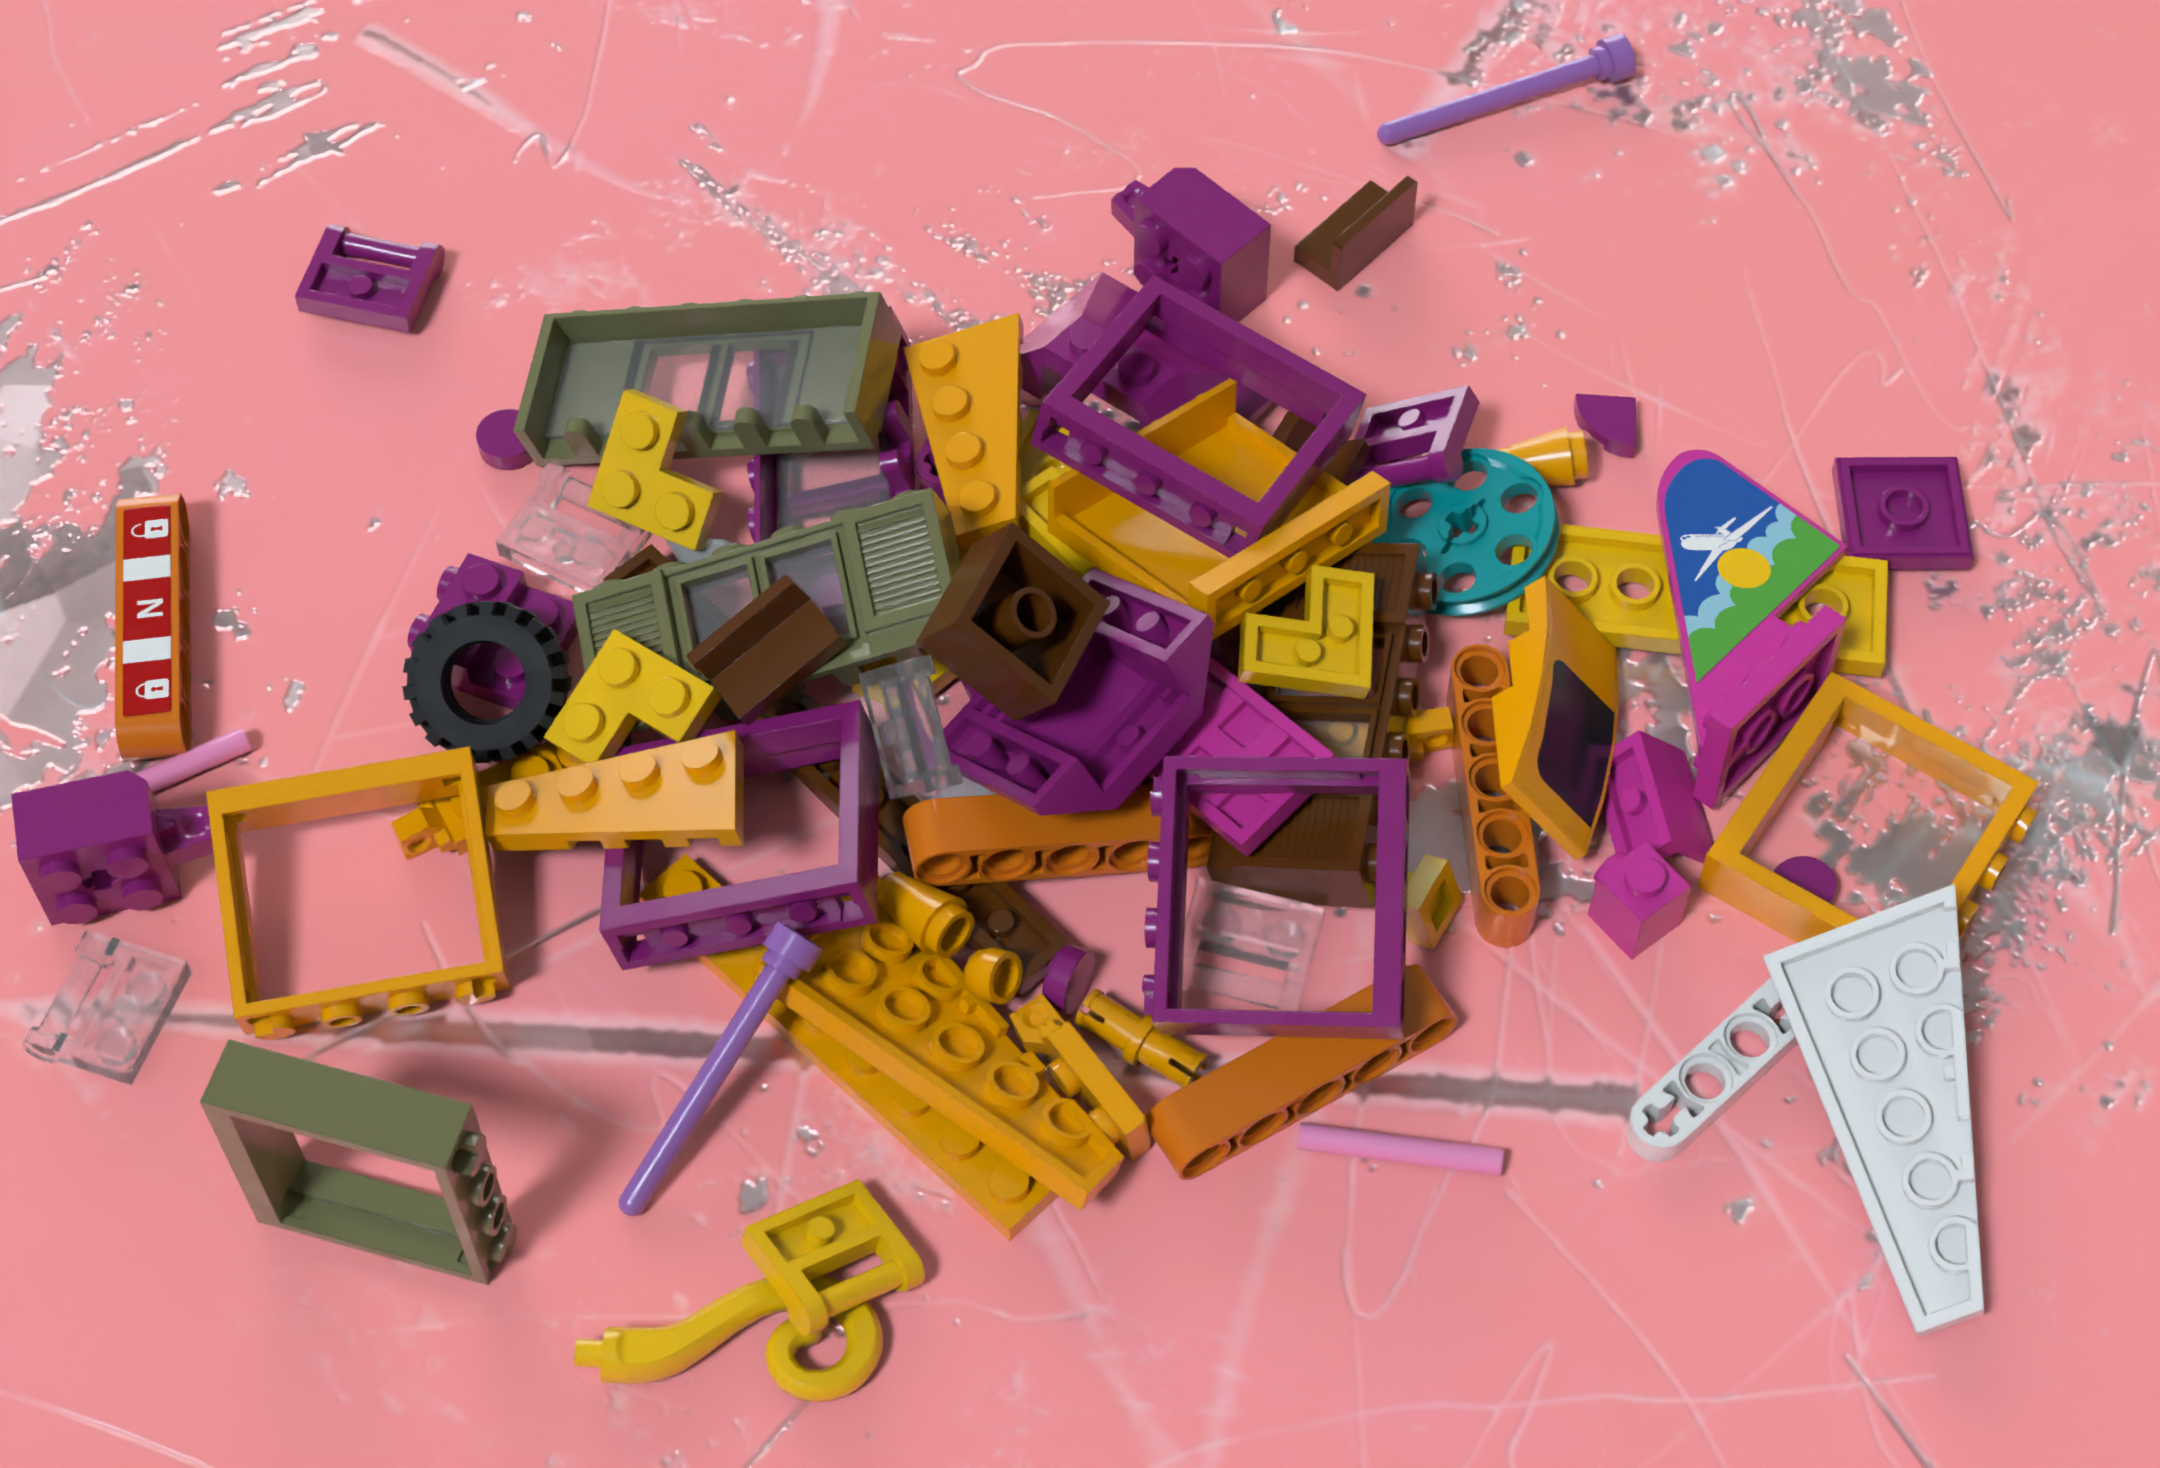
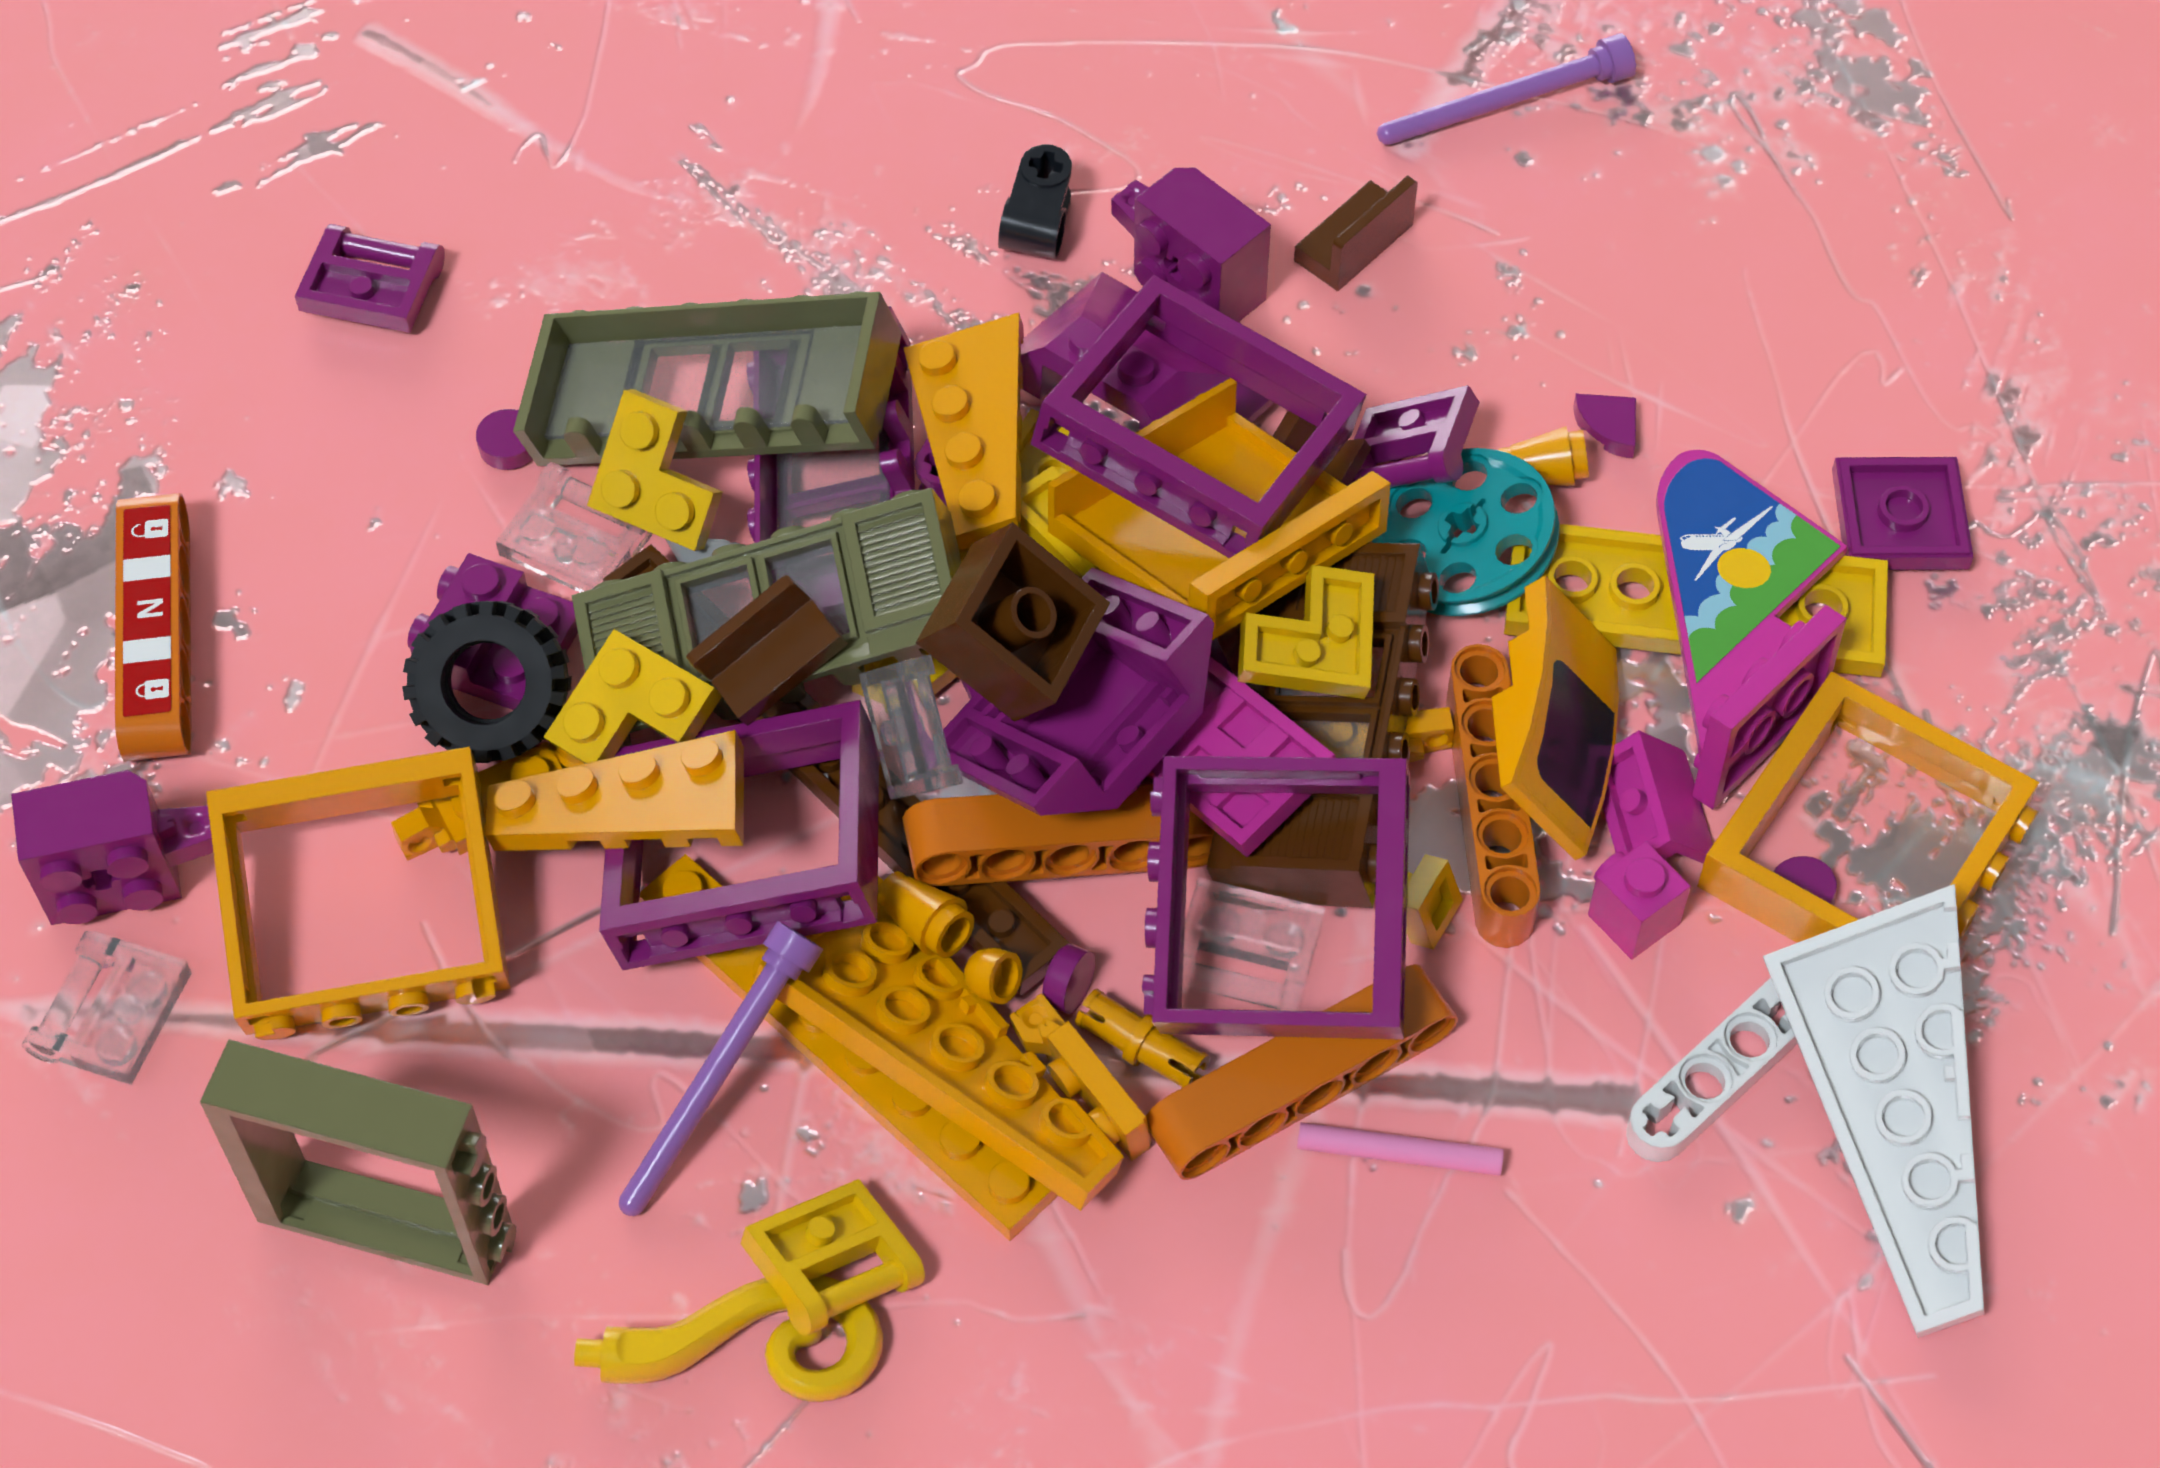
bright pink bar [135,727,252,793] -> none
none -> black piece [998,144,1072,259]

